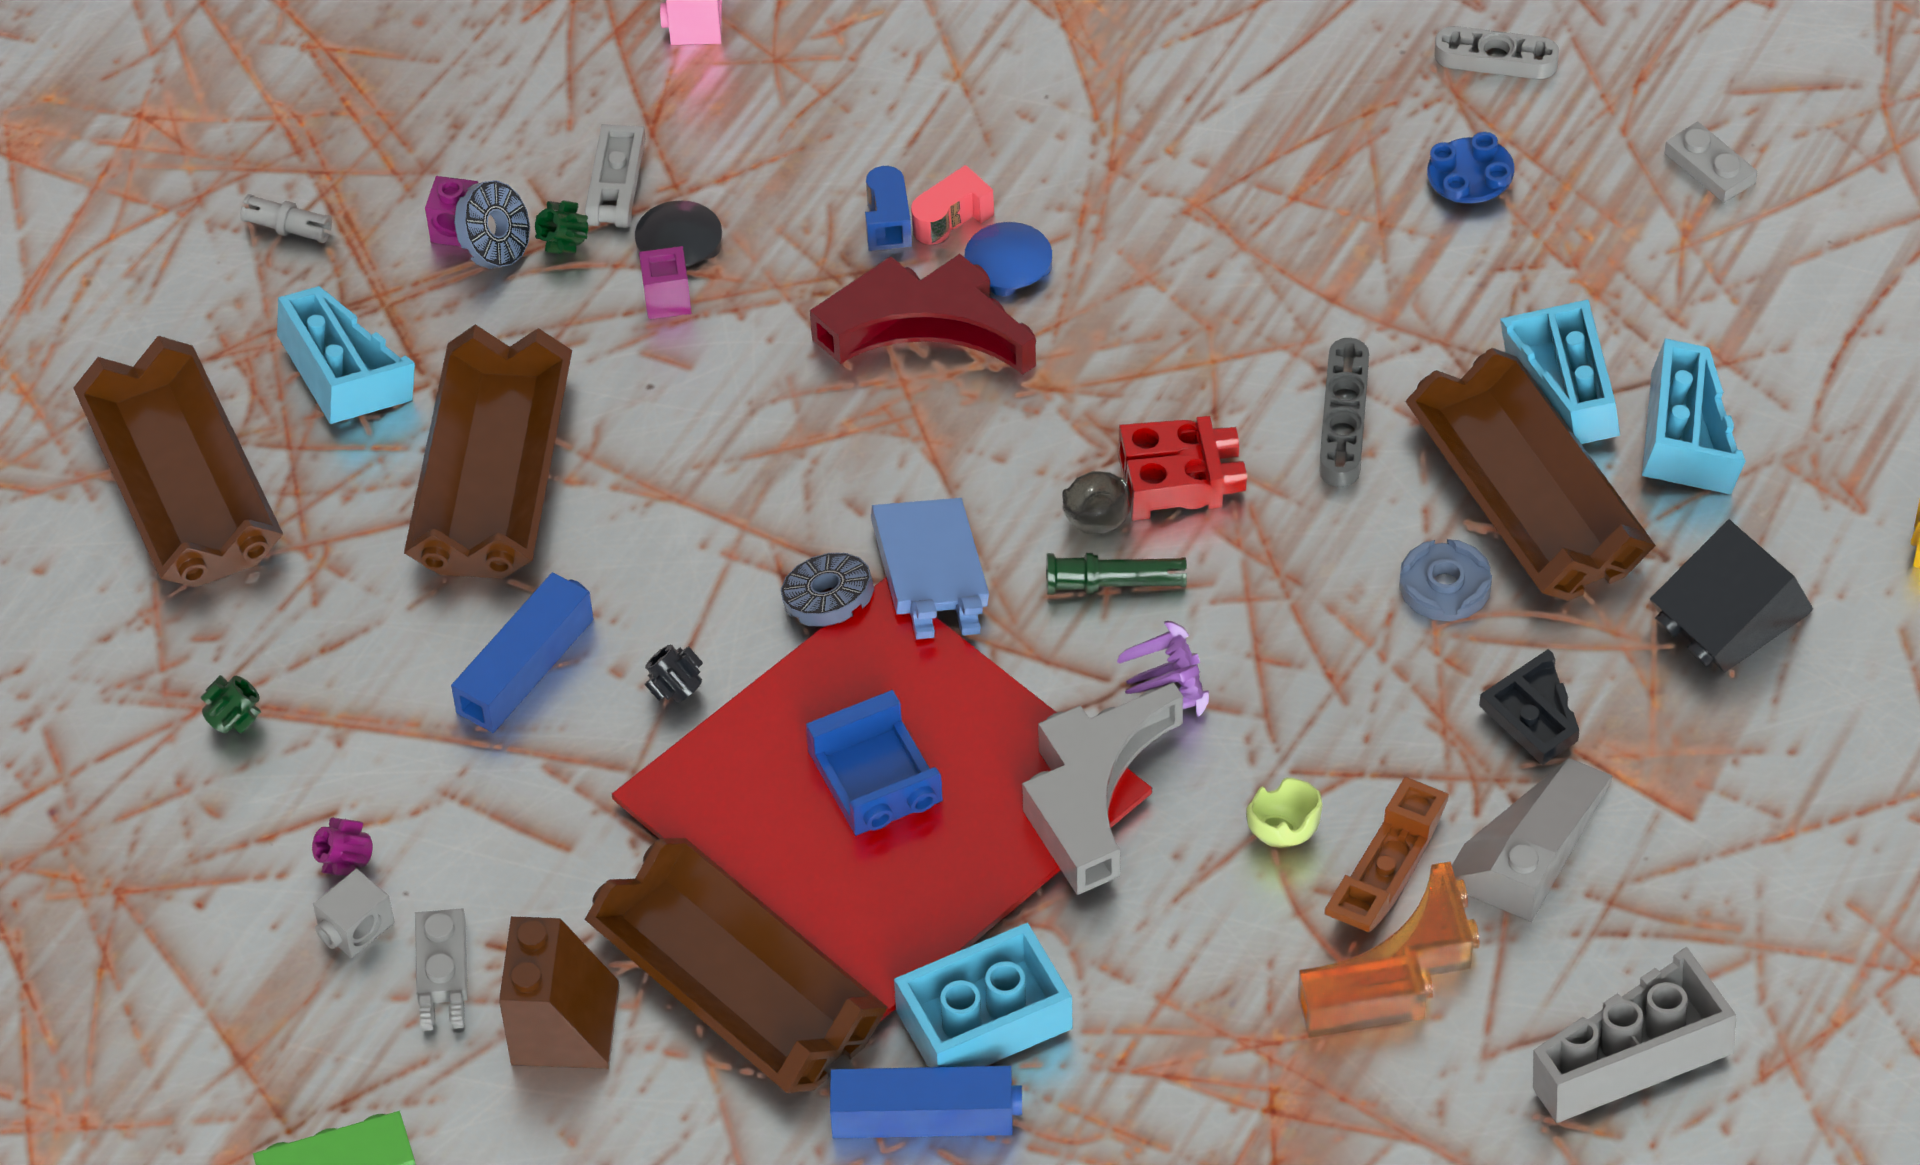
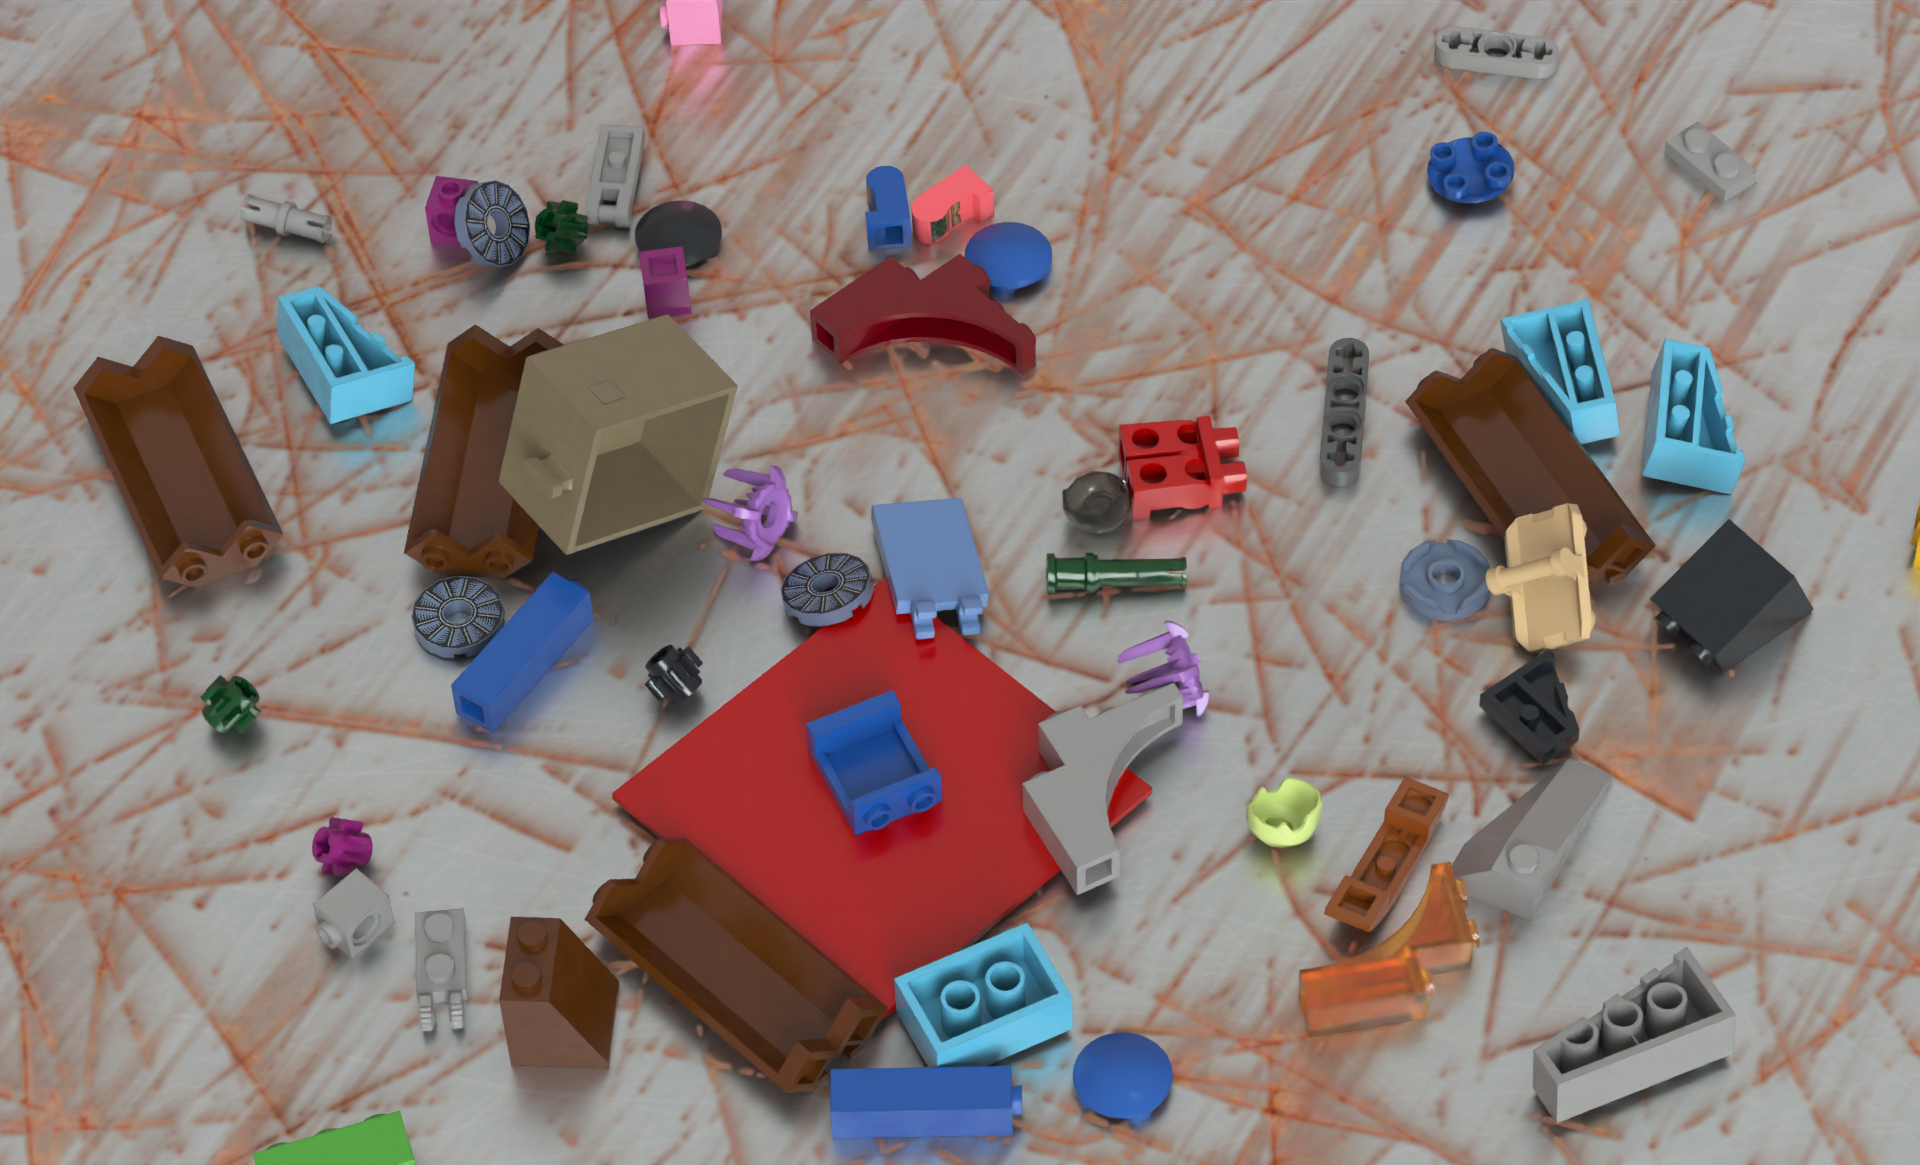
none -> tile [411,576,505,658]
none -> dark tan piece [498,314,738,555]
none -> medium lavender piece [703,465,798,561]
none -> blue dish [1073,1032,1173,1123]
none -> tan shield [1486,503,1595,654]

